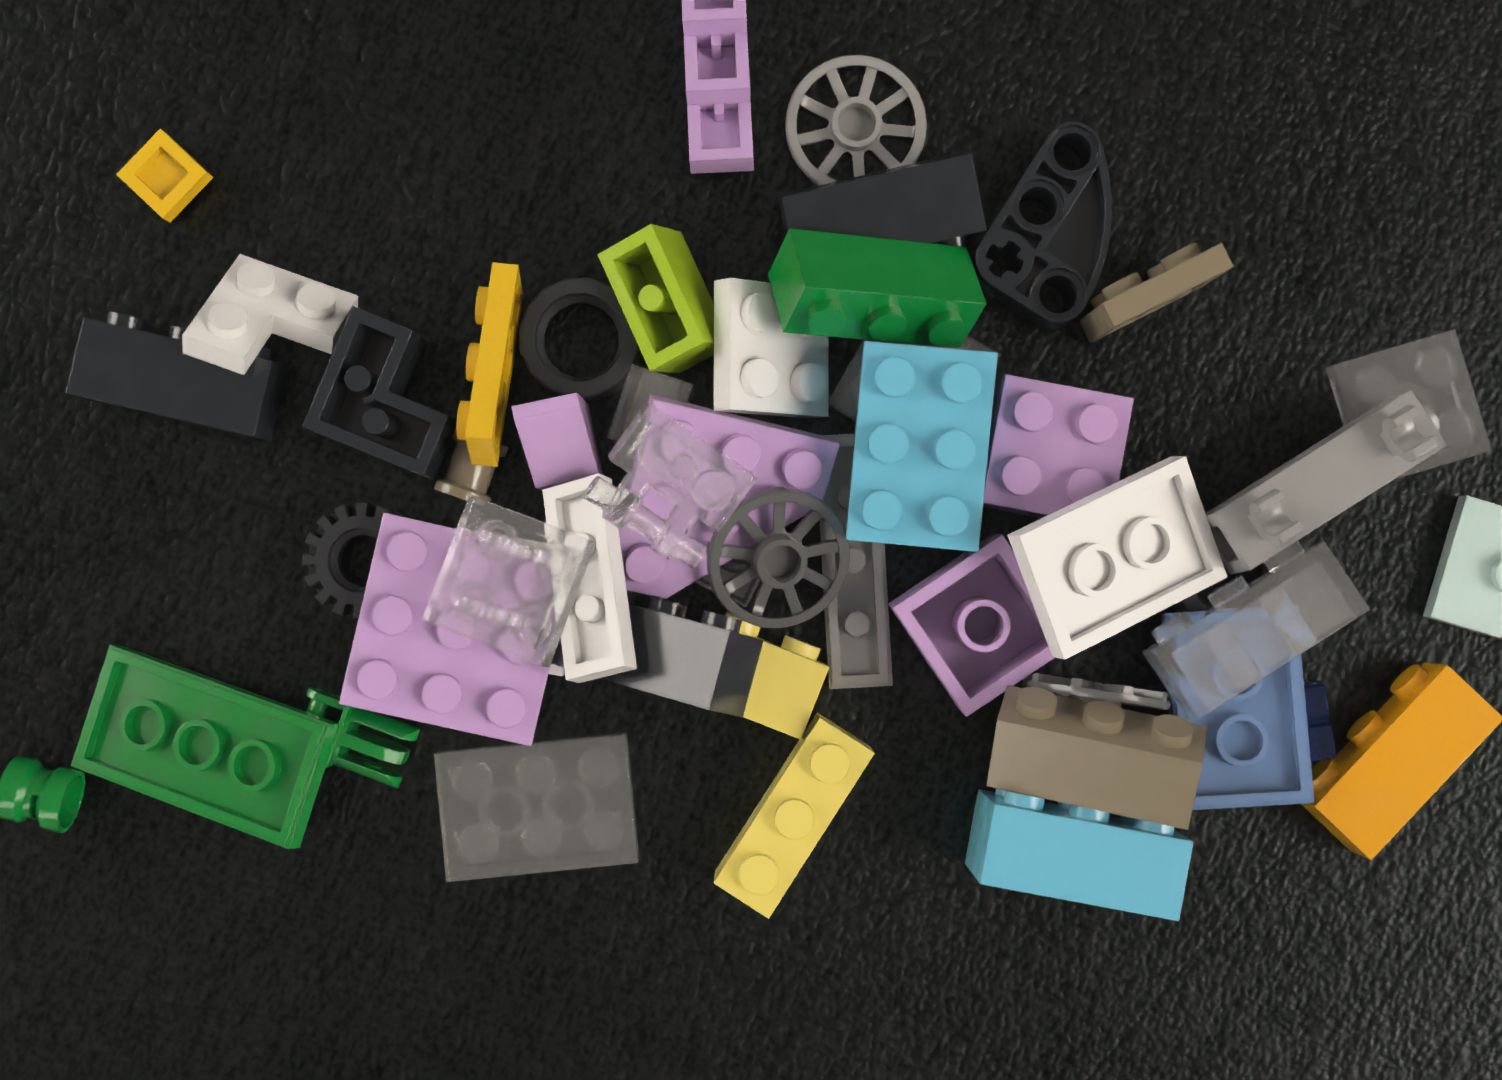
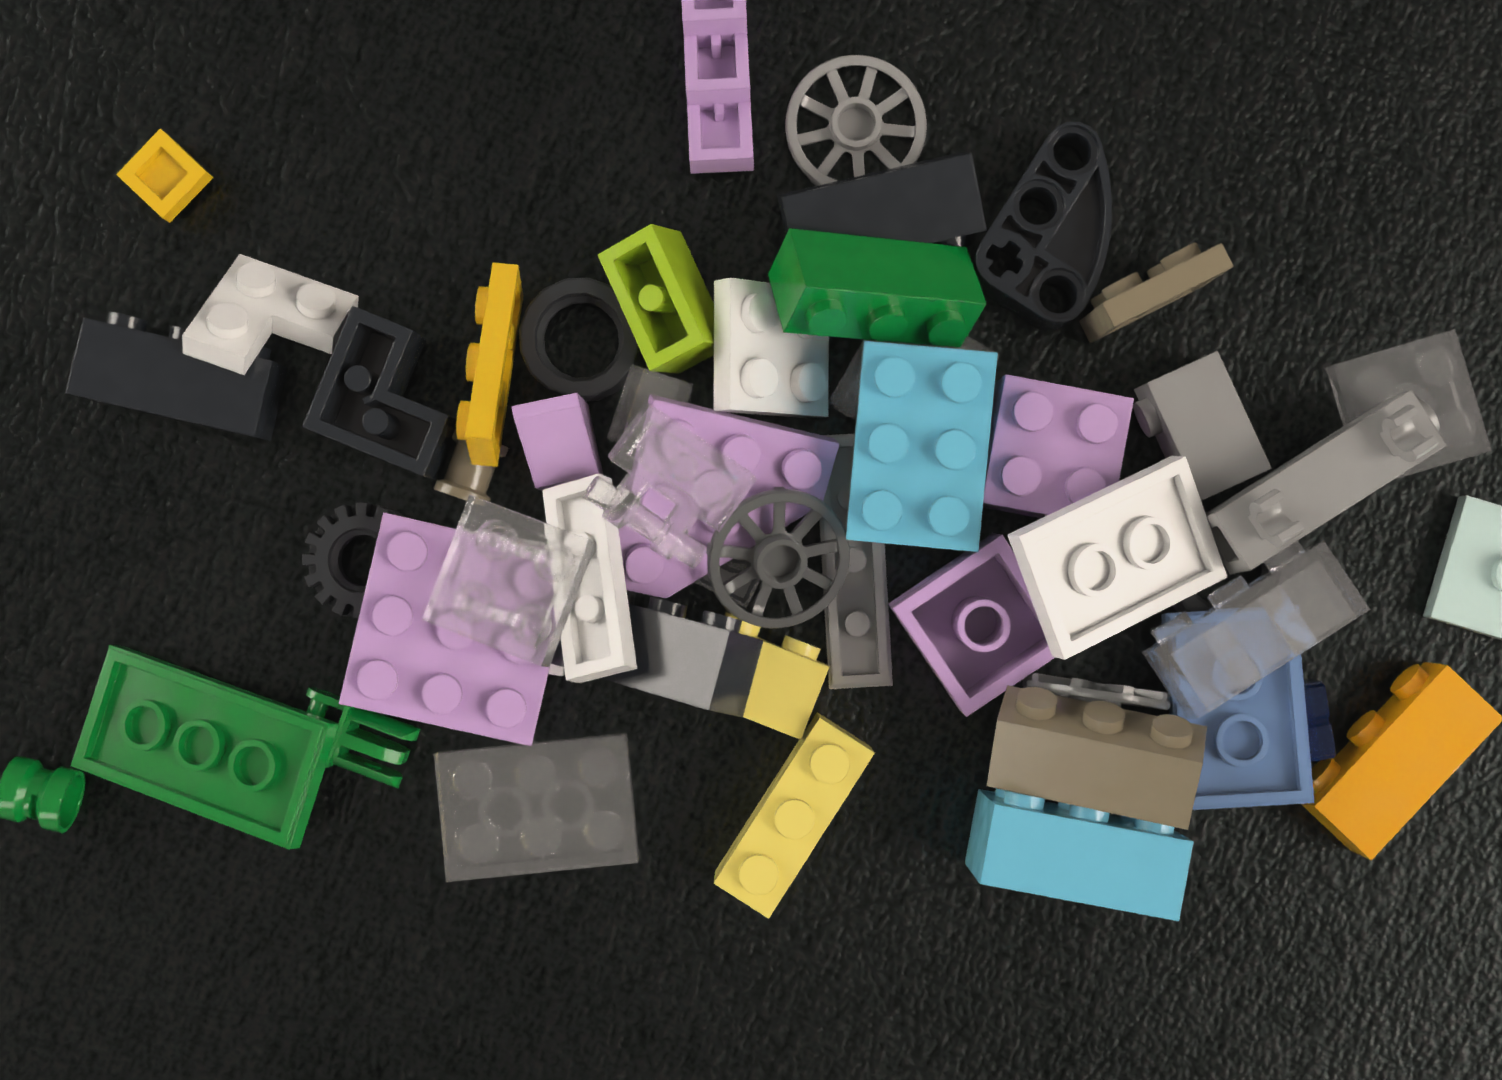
none -> light grey piece [1133,351,1272,500]

